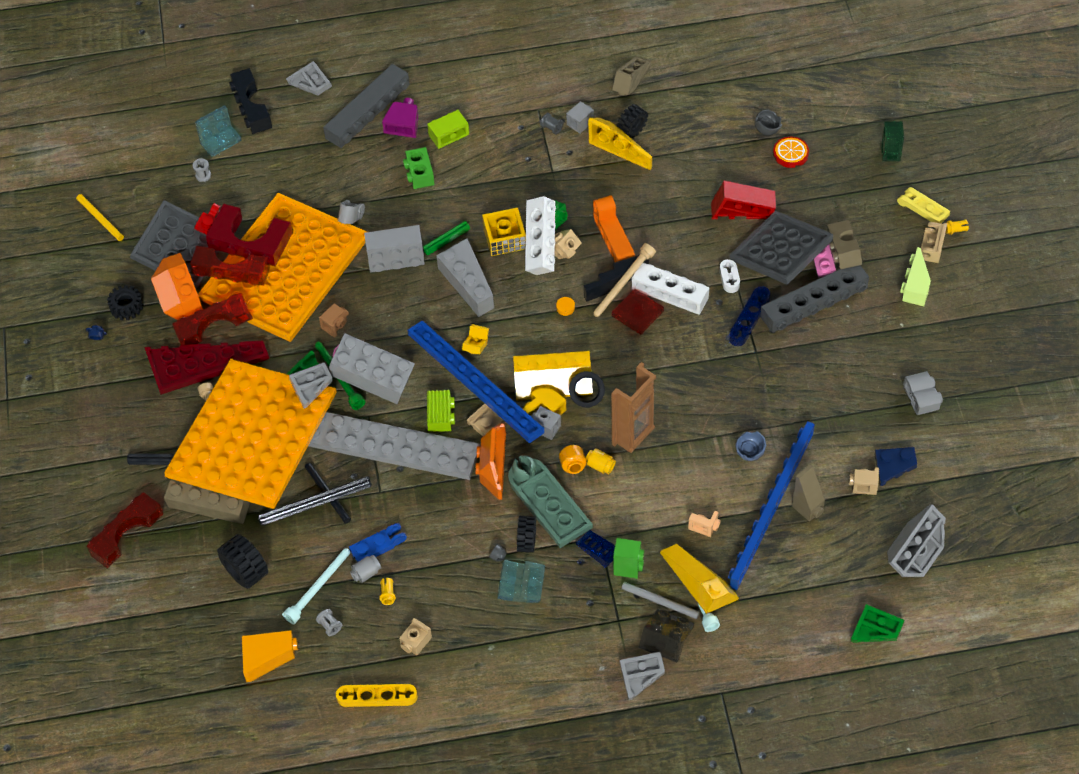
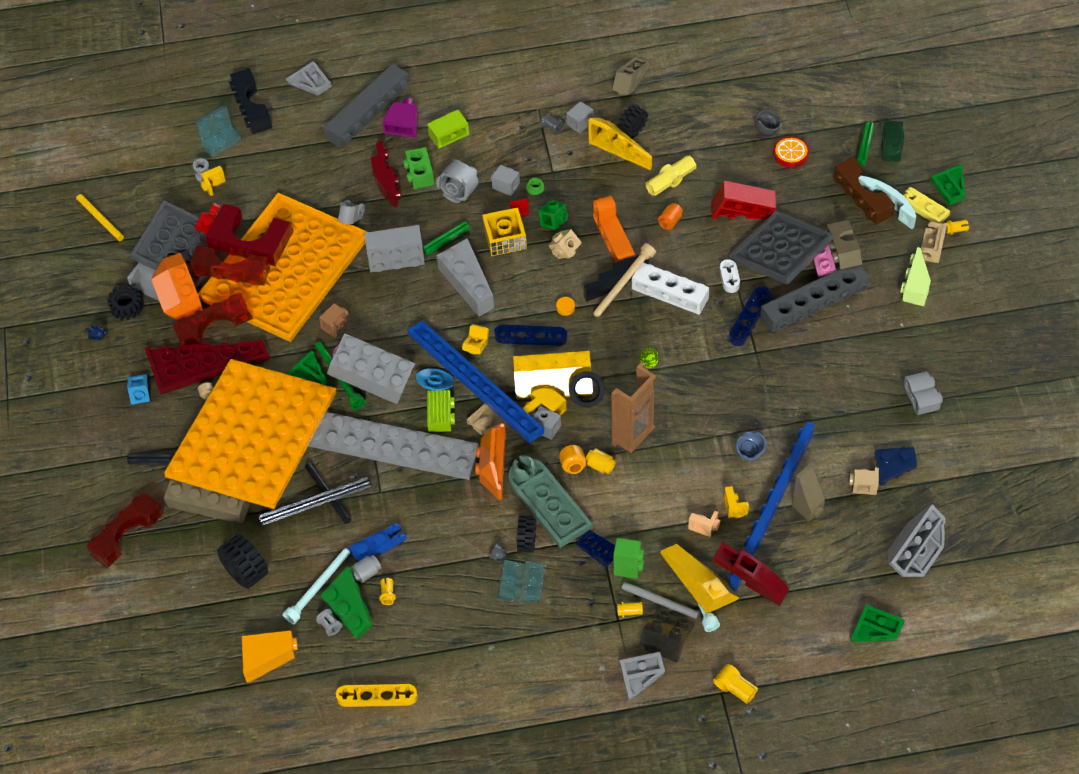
light grey wing [289,362,332,408] -> none
tan brick [399,618,432,656] -> none
white brick [525,196,556,275] -> none
clear red plate [612,289,664,335] -> none
none -> dark azure bracket [127,374,150,404]
none -> light grey panel [128,263,159,300]
none -> yellow bracket [200,166,226,196]
none -> green wing [320,567,373,639]
none -> dark red slope [370,142,401,207]
none -> dark azure dish [416,369,454,391]
none -> light grey brick [436,159,478,203]
none -> light grey brick [491,165,520,196]
none -> clear blue beam [494,324,568,346]
none -> red plate [509,198,529,218]
none -> bright green plate [526,178,544,195]
none -> yellow pin [617,601,643,618]
none -> clear neon green tile [640,349,659,368]
none -> light yellow piece [645,155,696,196]
none -> orange brick [658,203,683,230]
none -> dark red slope [711,542,789,606]
none -> yellow piece [713,664,758,704]
none -> yellow bracket [723,486,749,518]
none -> reddish brown arch [833,157,895,225]
none -> green axle [857,121,874,166]
none -> light aqua slope [859,176,916,229]
none -> green wing [930,164,966,206]

